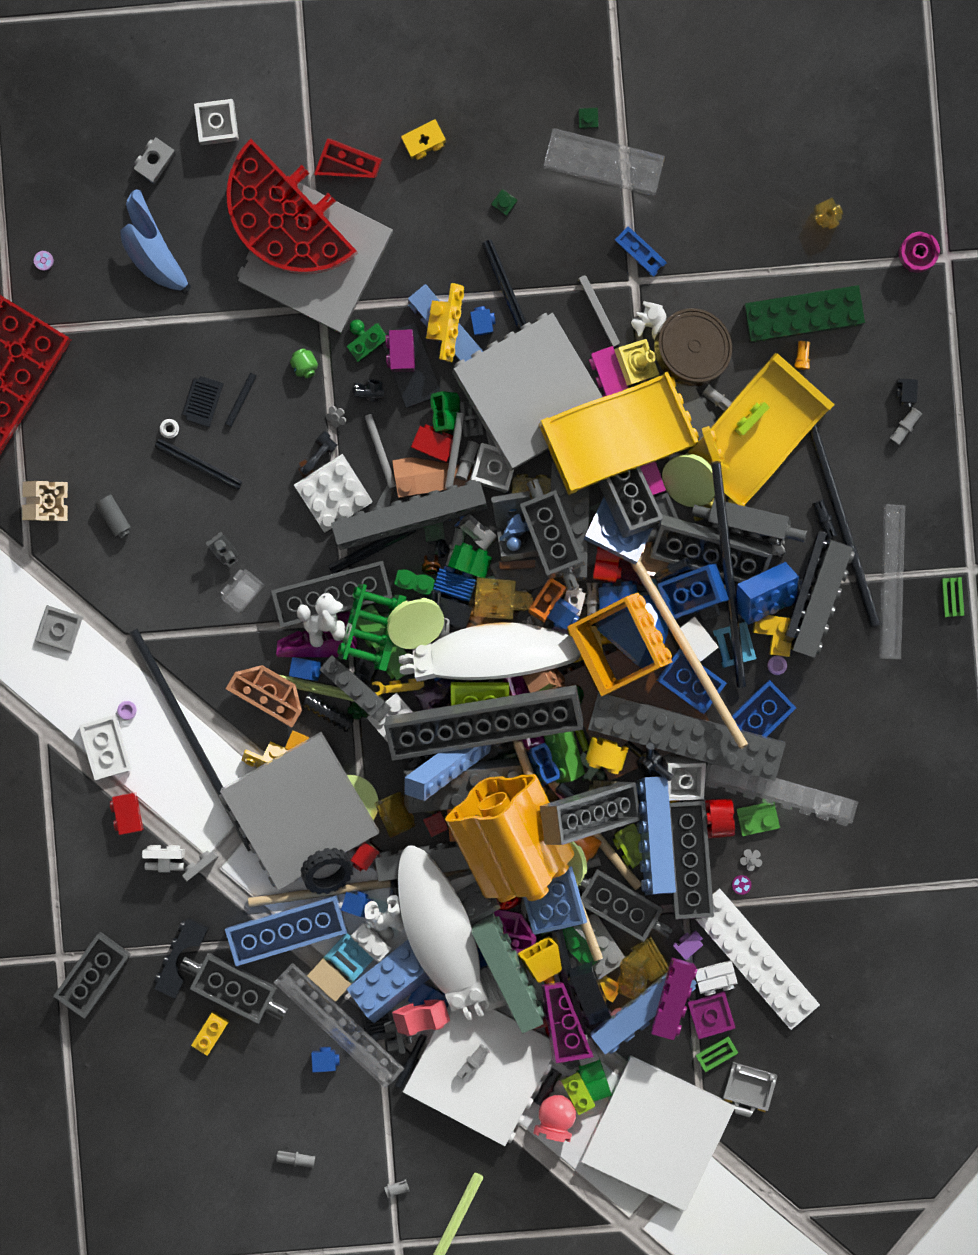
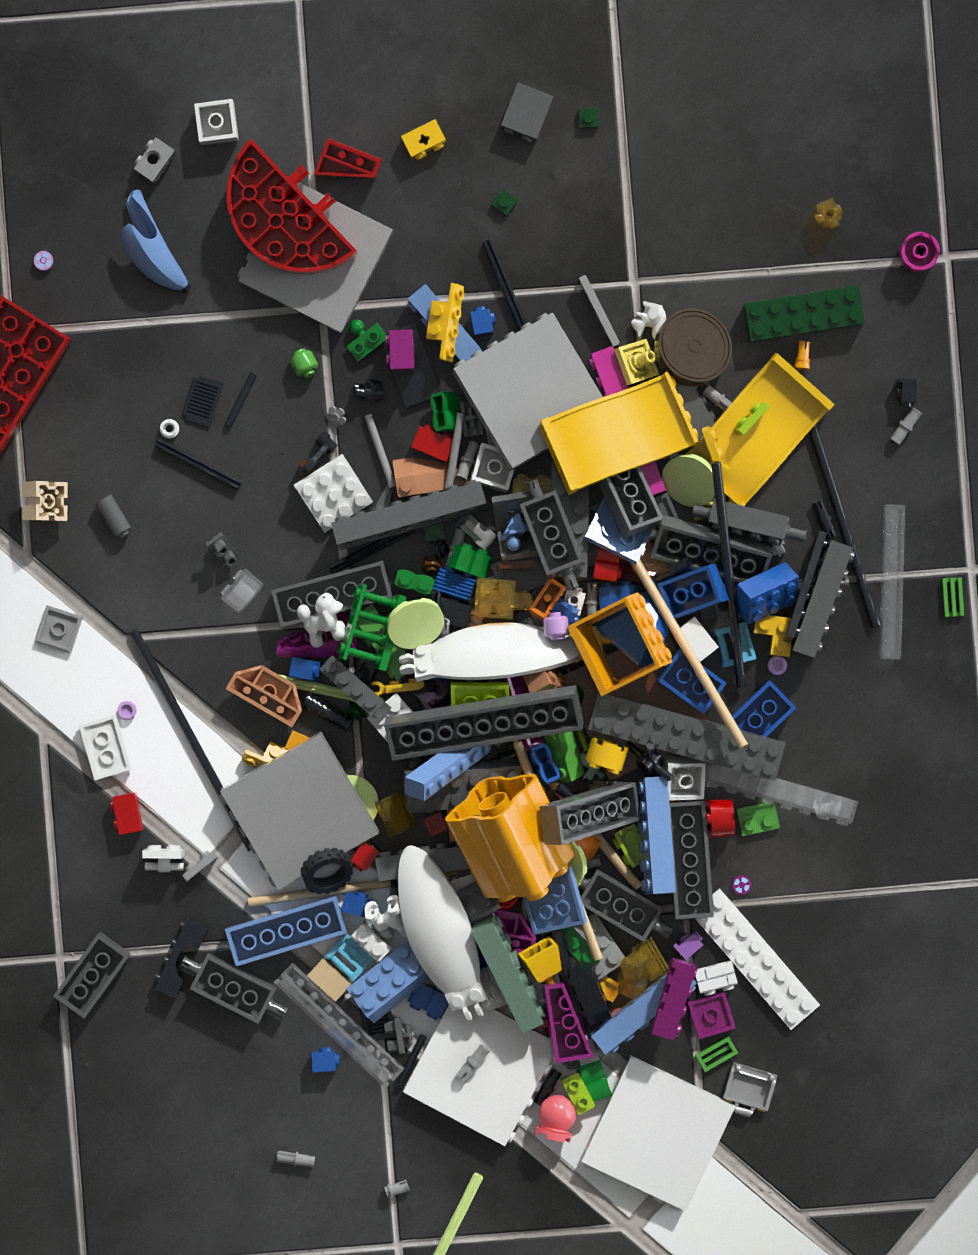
yellow brick [191,1011,229,1056] -> none
coral brick [392,1000,450,1036] -> none
clear brick [543,128,665,196] -> none
blue plate [615,226,667,277] -> none
light grey plant [740,849,762,871] -> none
none -> dark grey brick [501,82,554,143]
none -> lavender head [543,612,569,641]

